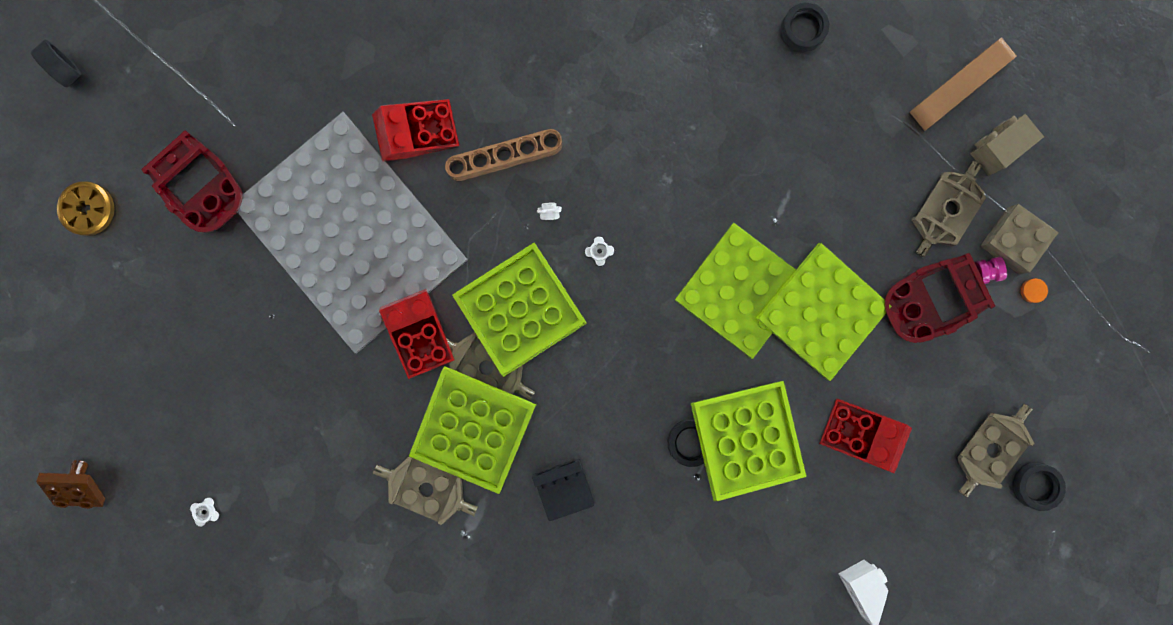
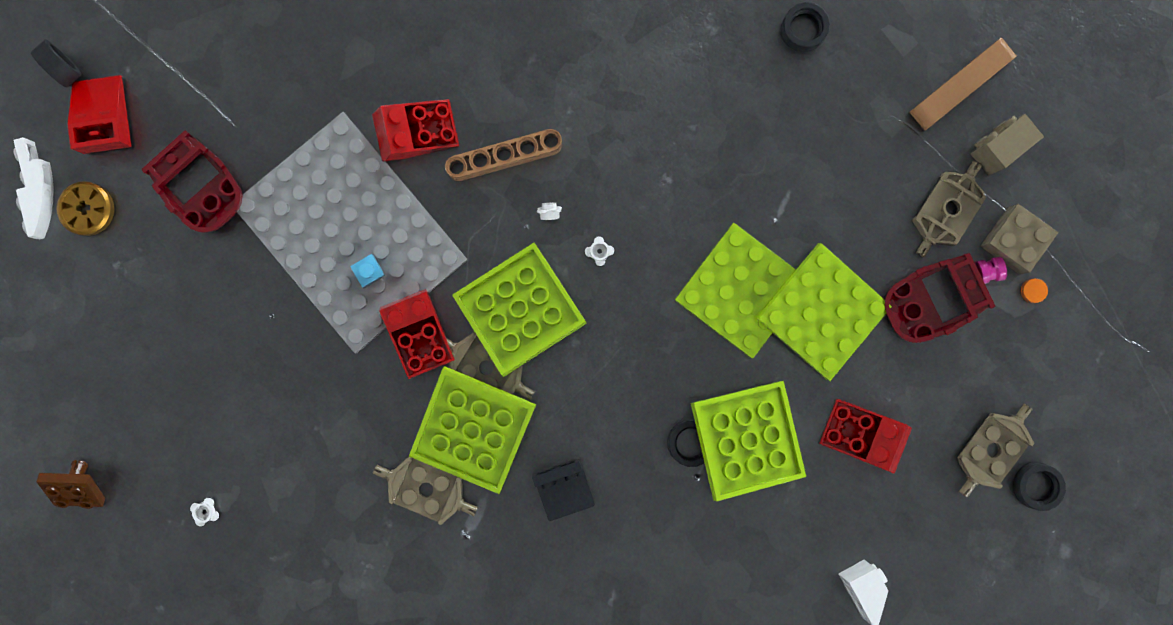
none -> white slope [14,137,54,240]
none -> red slope [67,75,131,154]
none -> medium azure plate [350,254,385,288]

